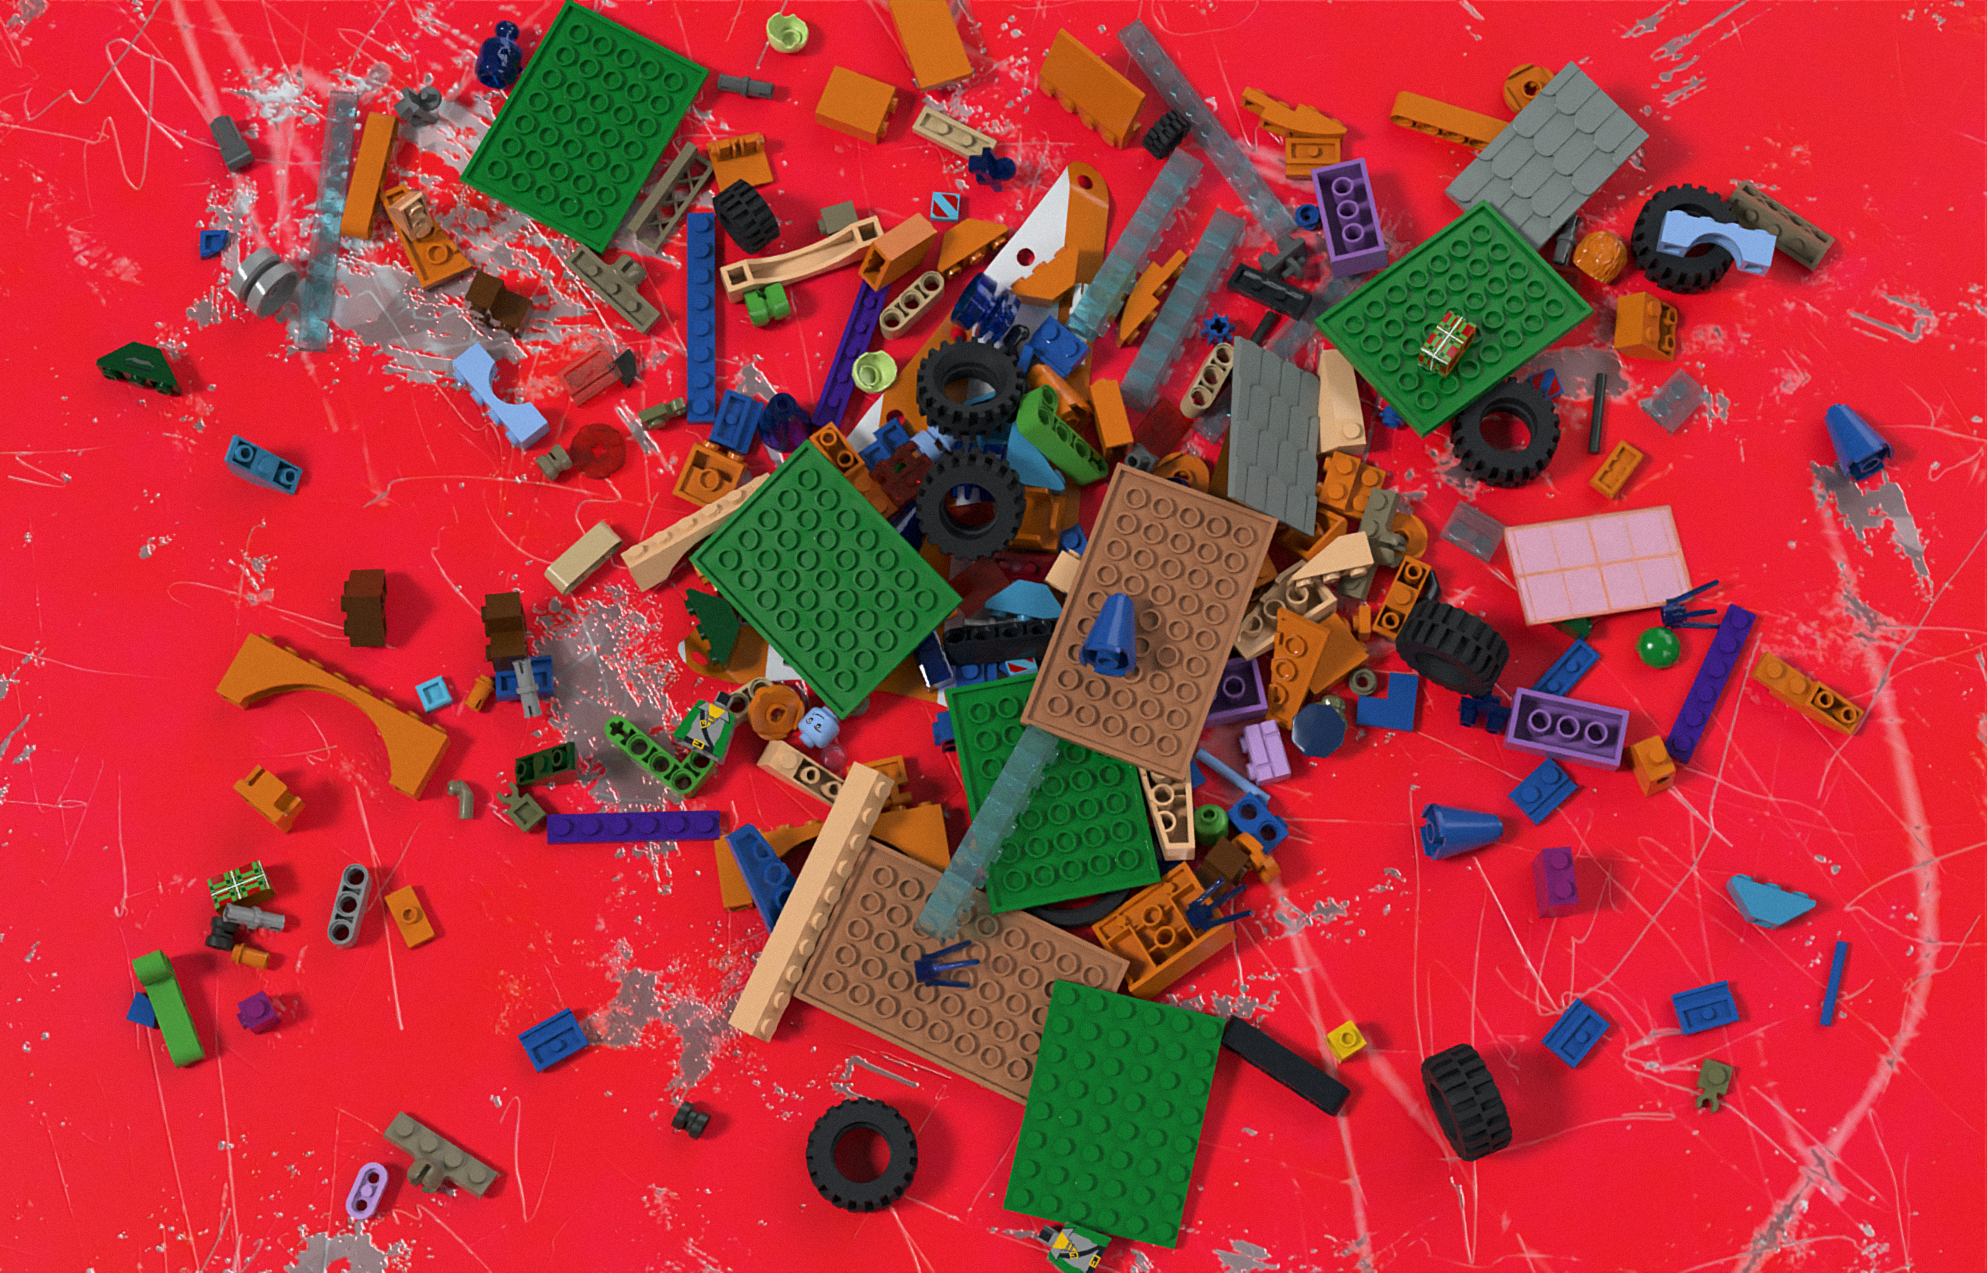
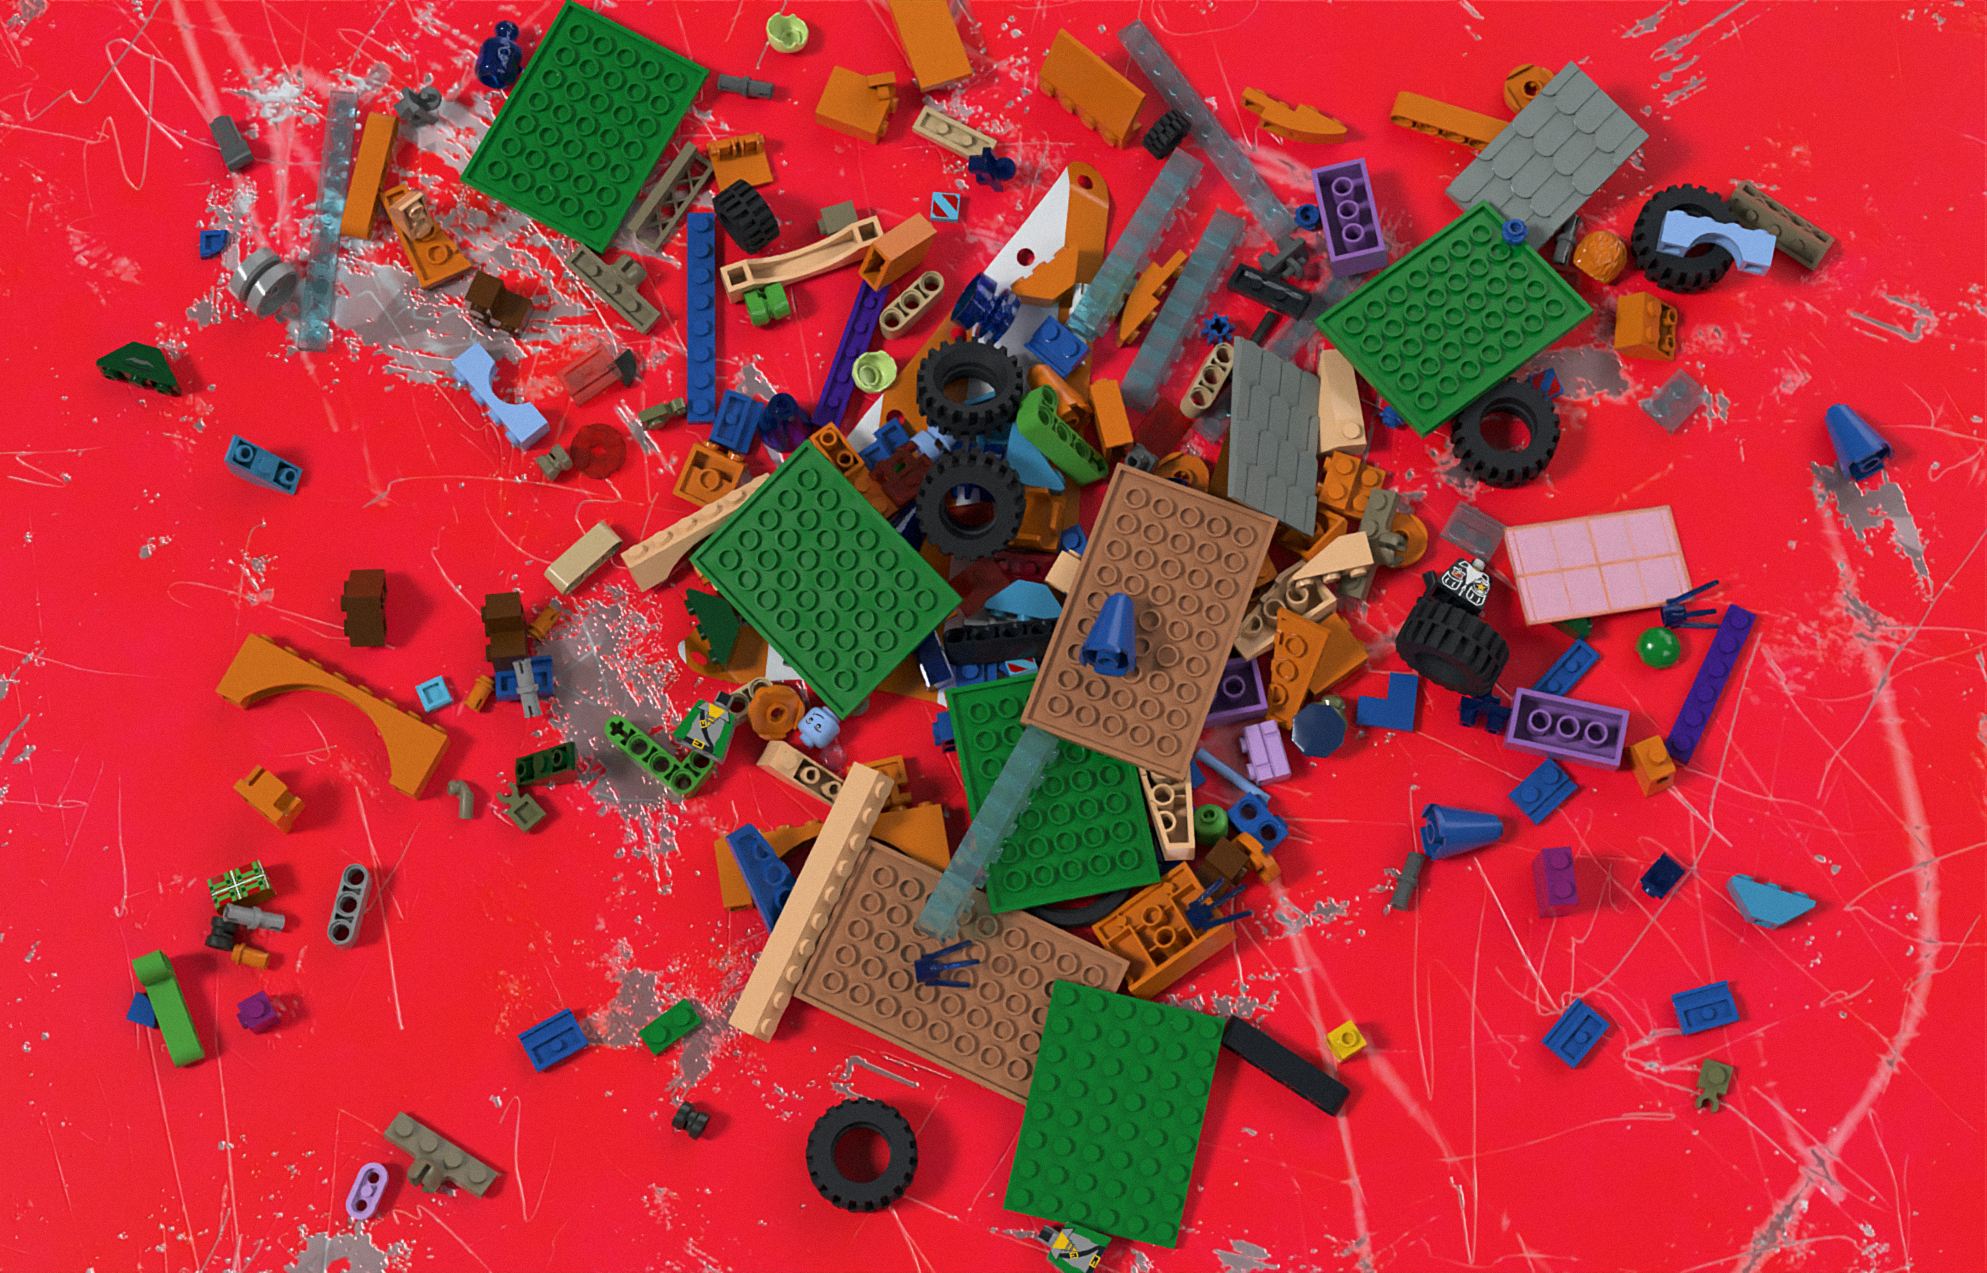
orange plate [384,885,436,949] -> none
dark purple plate [547,810,720,845] -> none
orange slope [937,218,1009,280] -> none
black arm [1002,324,1030,363] -> none
blue tile [1017,345,1034,380] -> none
orange plate [1285,138,1341,179] -> none
dark tan plate [1349,668,1377,696] -> none
orange plate [1352,606,1371,640] -> none
orange slope [1371,555,1432,641] -> none
piece [1418,310,1477,378] -> none
black tyre [1421,1043,1512,1162] -> none
pearl dark grey bar [1588,373,1607,455] -> none
orange plate [1589,440,1645,500] -> none
orange slope [1750,651,1864,736] -> none
blue bar [1819,941,1848,1027] -> none
none -> orange pin [527,605,561,642]
none -> green plate [638,998,703,1057]
none -> orange tile [866,71,896,100]
none -> dark grey pin [1389,852,1426,911]
none -> black torso [1426,558,1493,617]
none -> blue plate [1502,219,1529,245]
none -> clear blue bracket [1639,852,1687,899]

